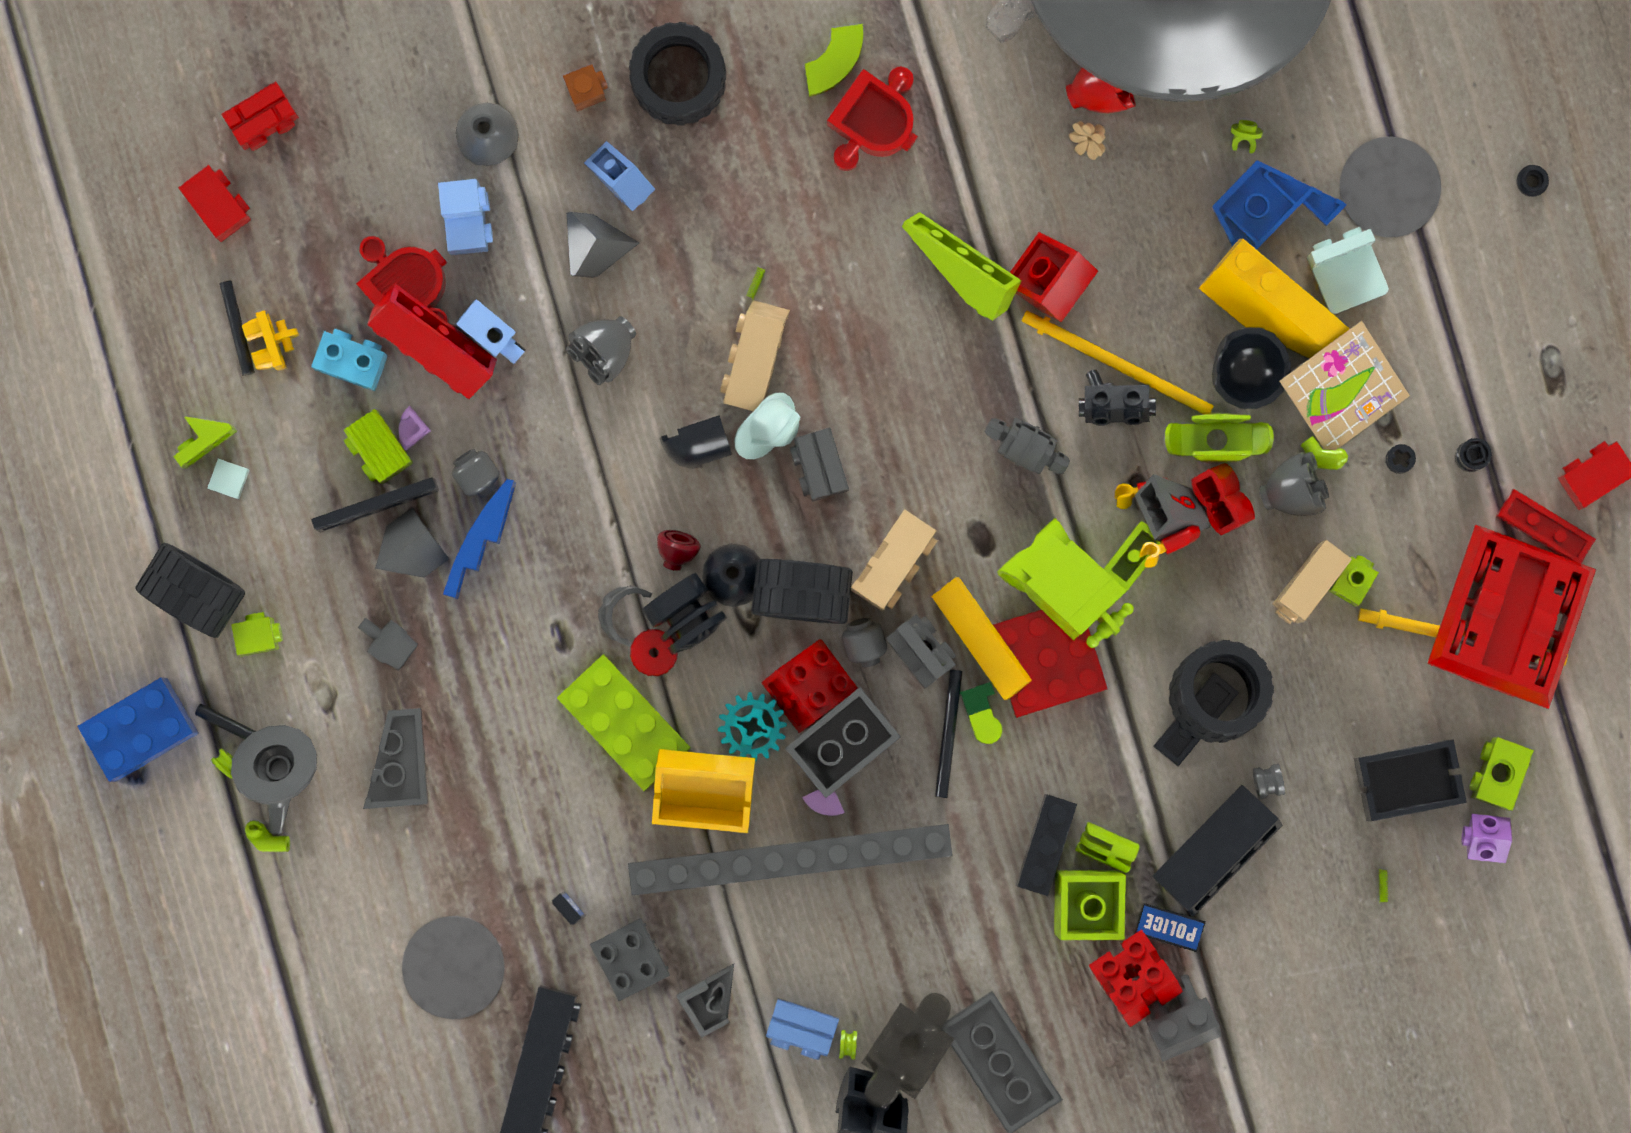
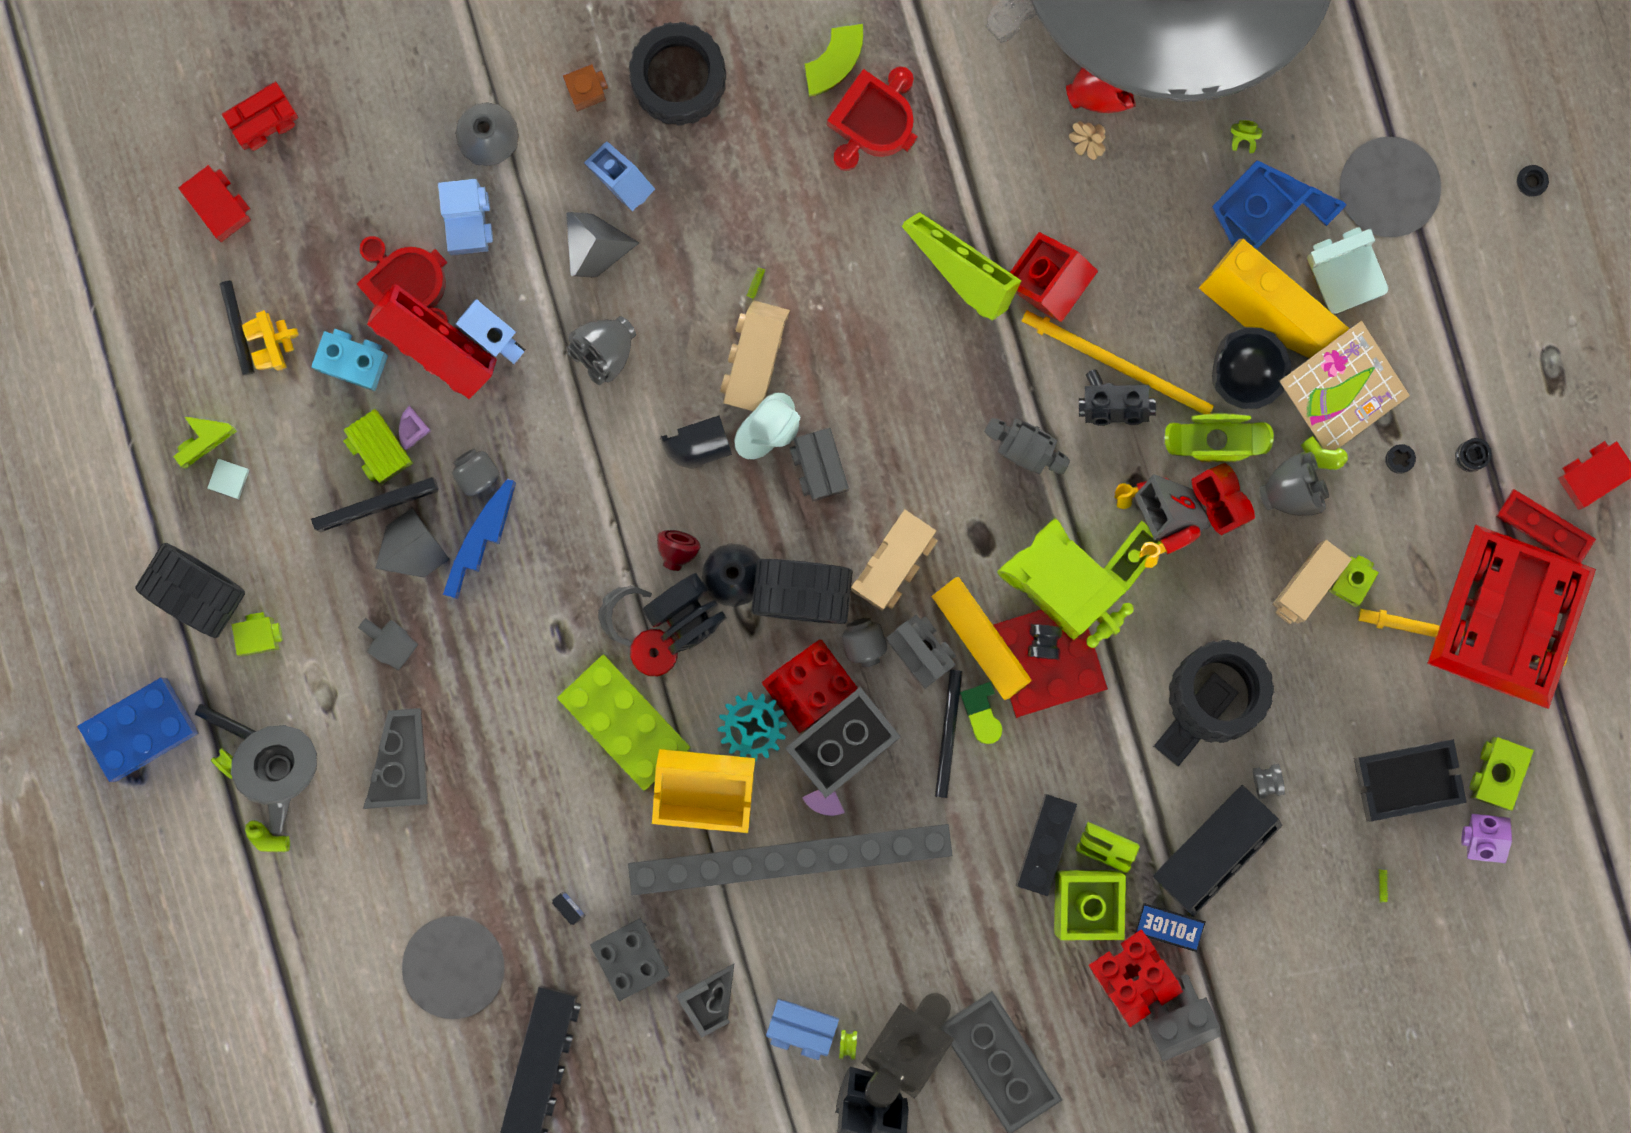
none -> black wheel [1027,624,1062,660]

